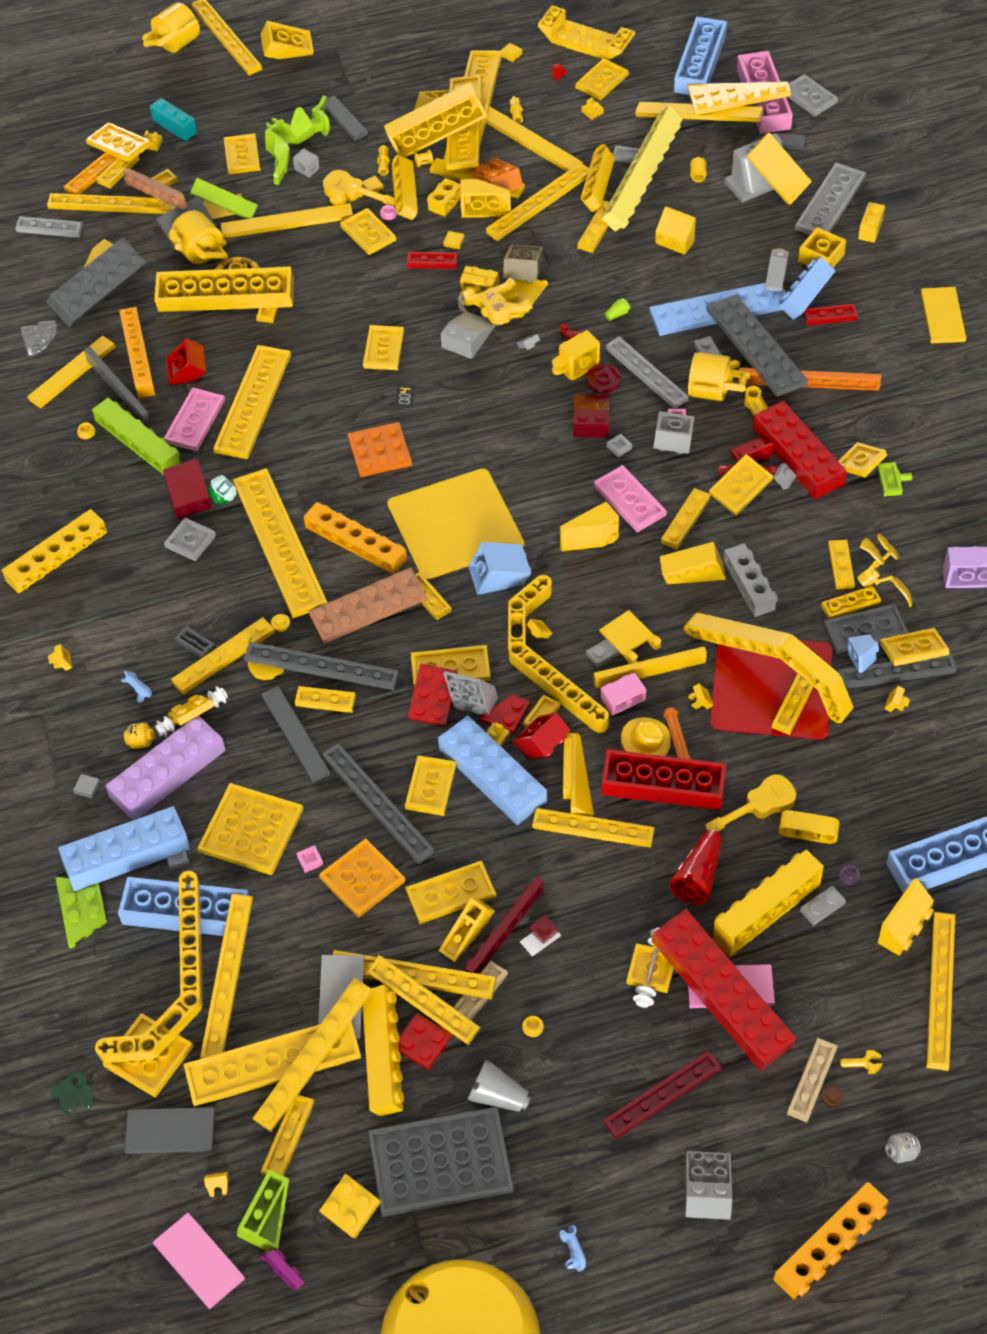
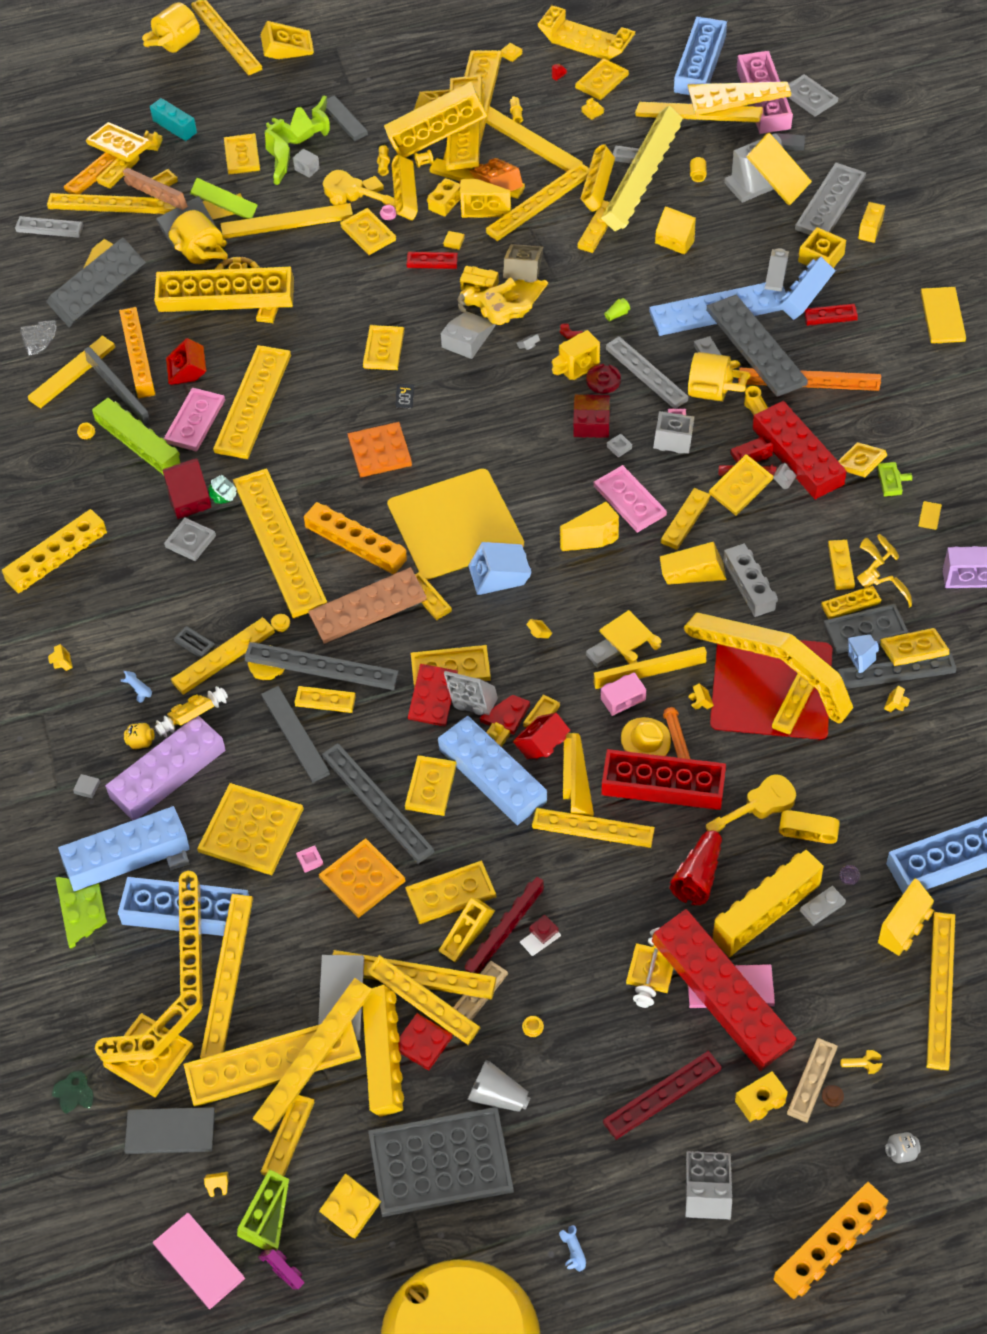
yellow beam [508,575,609,733] -> none
none -> yellow brick [735,1071,787,1122]
none -> yellow sticker [919,501,942,530]

